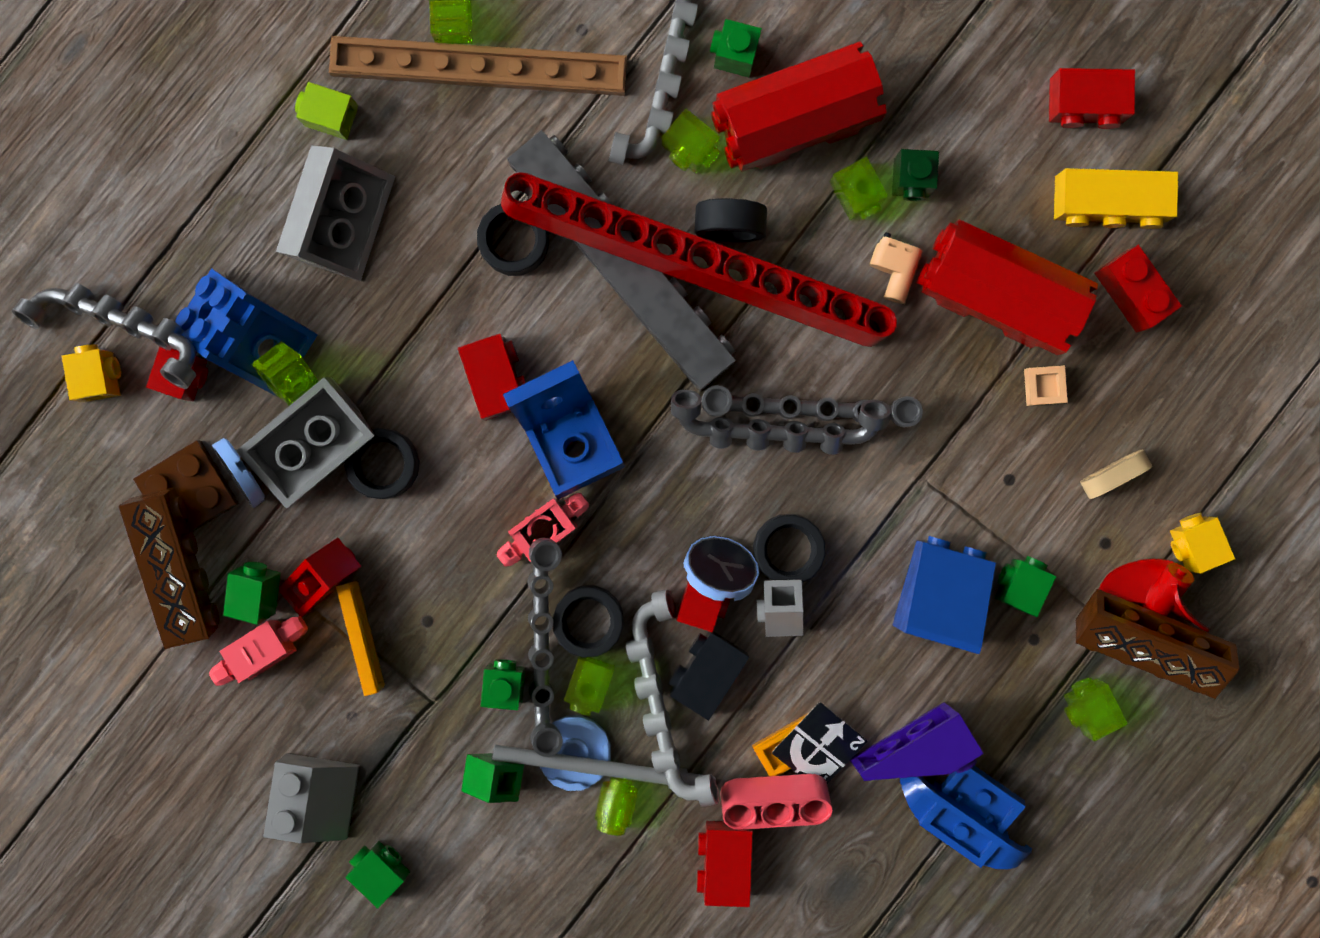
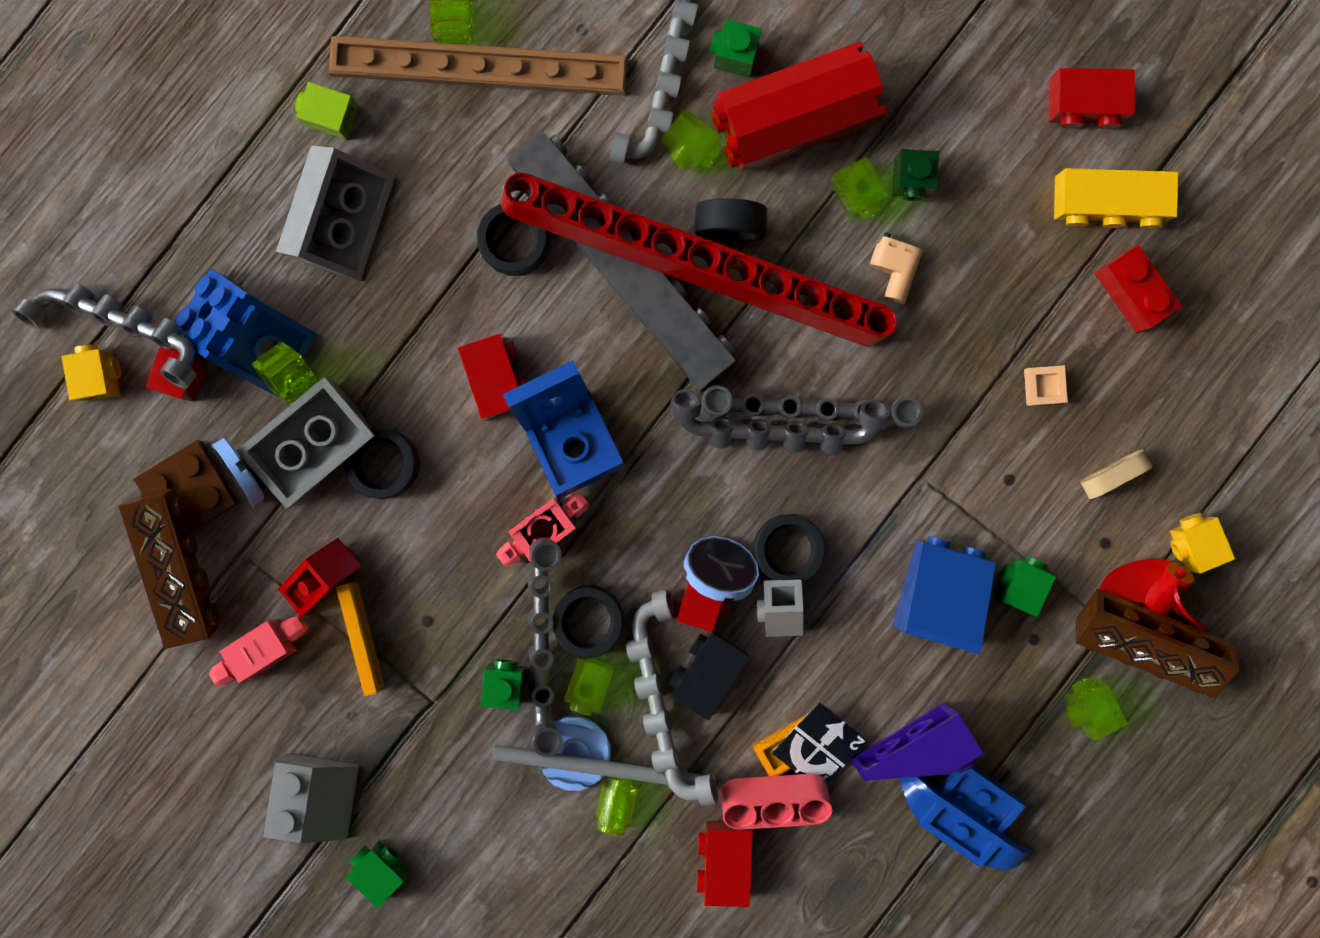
green brick [223,562,281,625] -> none
green brick [461,753,524,803] -> none
red brick [917,219,1098,355] -> none

